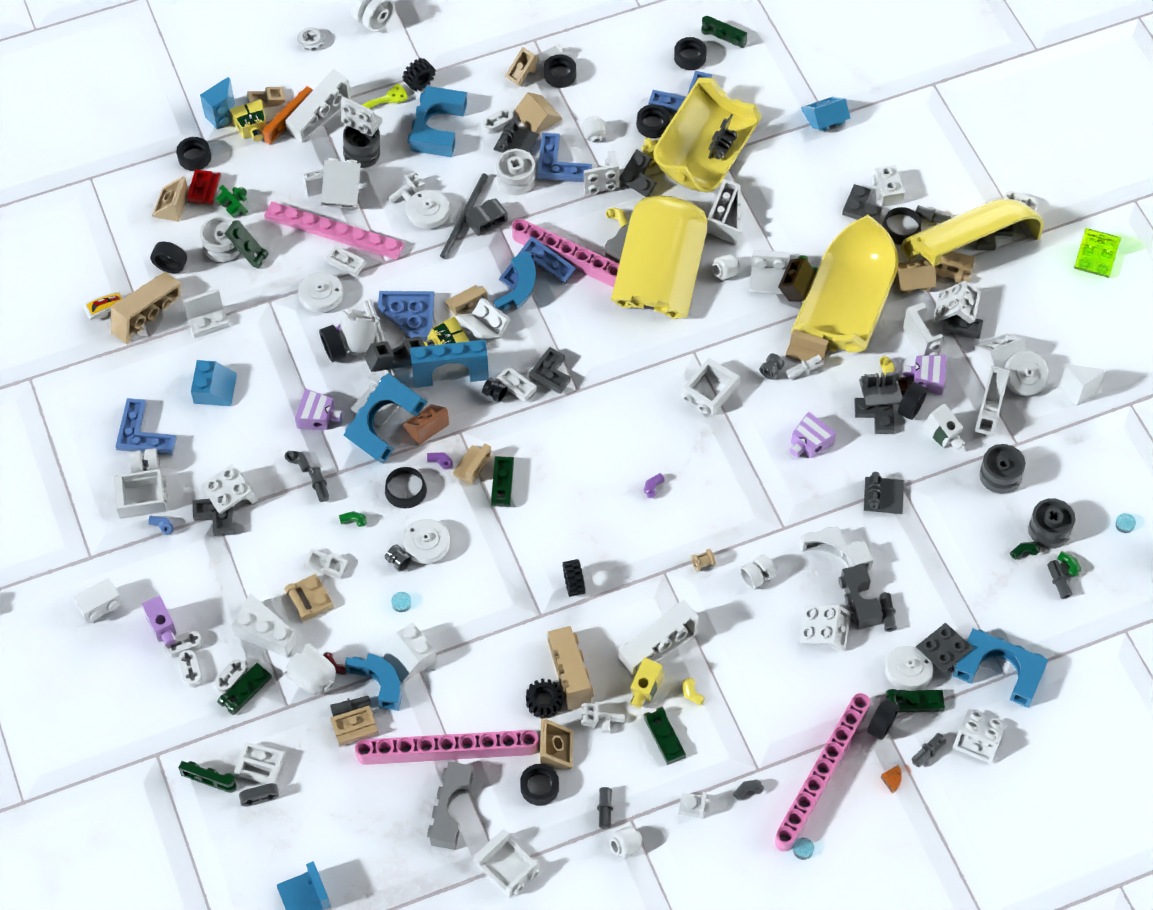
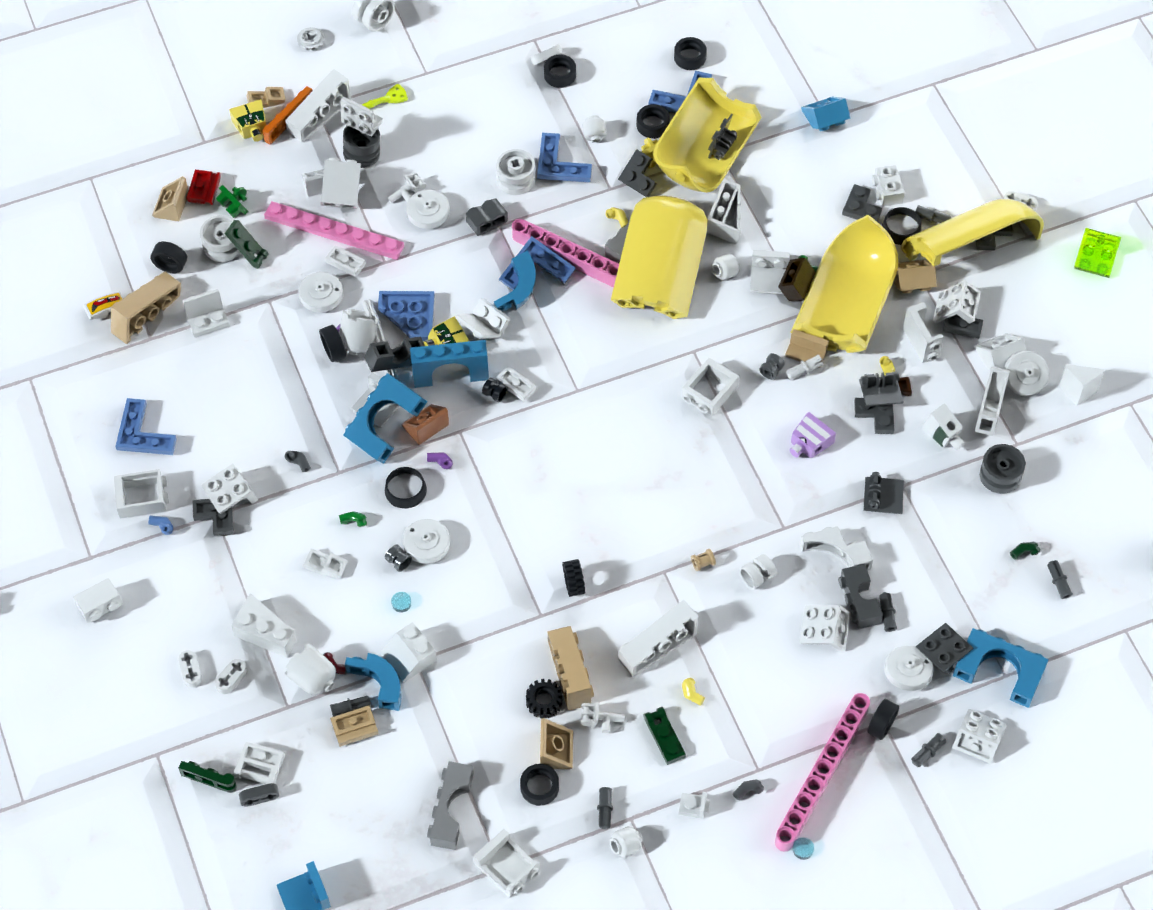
white wheel [129,448,160,473] -> none
lavender torso [141,595,177,646] -> none
white beam [164,631,203,658] -> none
black tyre [176,137,211,171] -> none
dark azure slope [191,360,237,406] -> none
dark azure slope [200,77,235,129] -> none
dark green plate [217,663,272,715] -> none
tan plate [284,573,334,622] -> none
lavender torso [295,389,343,430] -> none
dark grey axle [308,467,329,502] -> none
bright pink beam [355,730,539,765] -> none
black tyre [402,58,436,91] -> none
dark azure arch [407,86,467,157] -> none
dark grey piece [440,173,488,259] -> none
tan panel [445,285,488,317] -> none
tan panel [453,443,492,485] -> none
white beam [483,109,513,134] -> none
dark green plate [491,456,514,507] -> none
dark grey hinge [493,119,540,153] -> none
tan slope [504,47,537,86] -> none
tan slope [514,92,562,133] -> none
dark grey plate [529,347,571,394] -> none
white bracket [584,150,619,195] -> none
light yellow torso [630,657,664,709] -> none
medium lavender arm [644,473,665,498] -> none
dark green plate [701,16,747,48] -> none
clear orange tile [880,765,902,794] -> none
dark green plate [886,689,945,712] -> none
black tyre [898,382,928,420] -> none
lavender torso [902,355,947,395] -> none
tan plate [935,251,975,283] -> none
dark grey wheel [1028,498,1076,549] -> none
green arm [1057,551,1081,577] -> none
clear light blue tile [1115,513,1136,533] -> none

